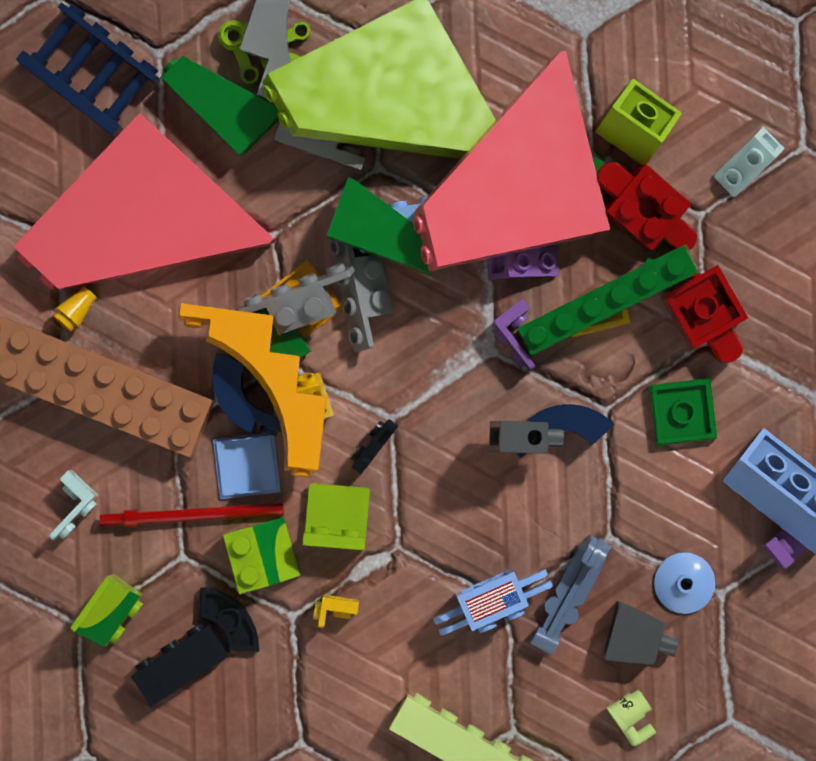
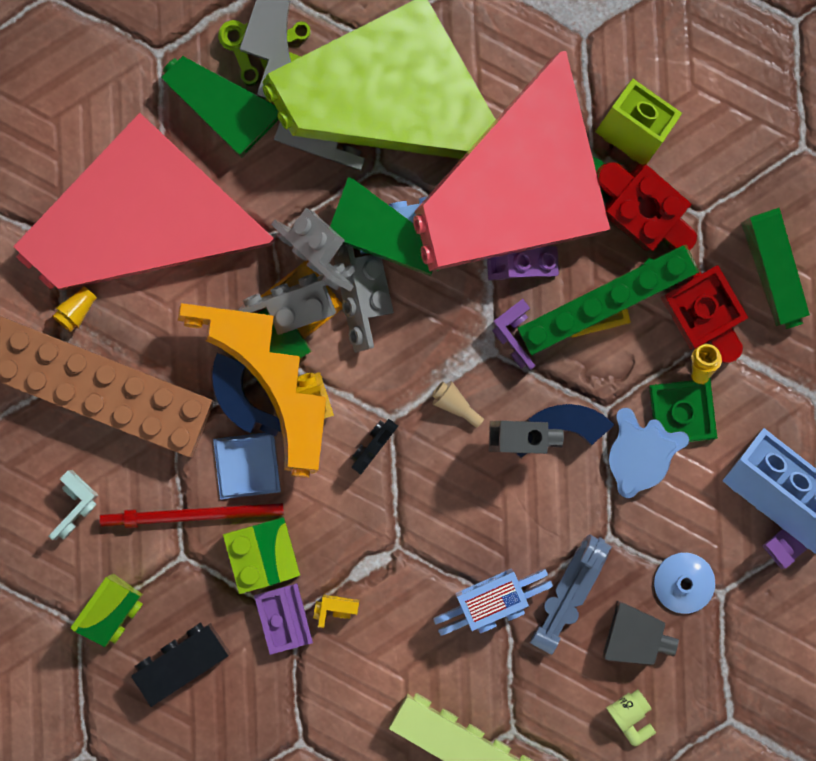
dark blue fence [16,2,160,138] -> none
black tile [199,587,259,652] -> none
lime bracket [303,483,370,551] -> none
light aqua bracket [714,127,785,197] -> none
none -> medium lavender plate [254,583,313,655]
none -> light grey bracket [271,208,354,291]
none -> tan cone [431,381,484,428]
none -> light blue tile [609,408,689,498]
none -> yellow cone [691,344,722,384]
none -> green slope [741,208,810,329]

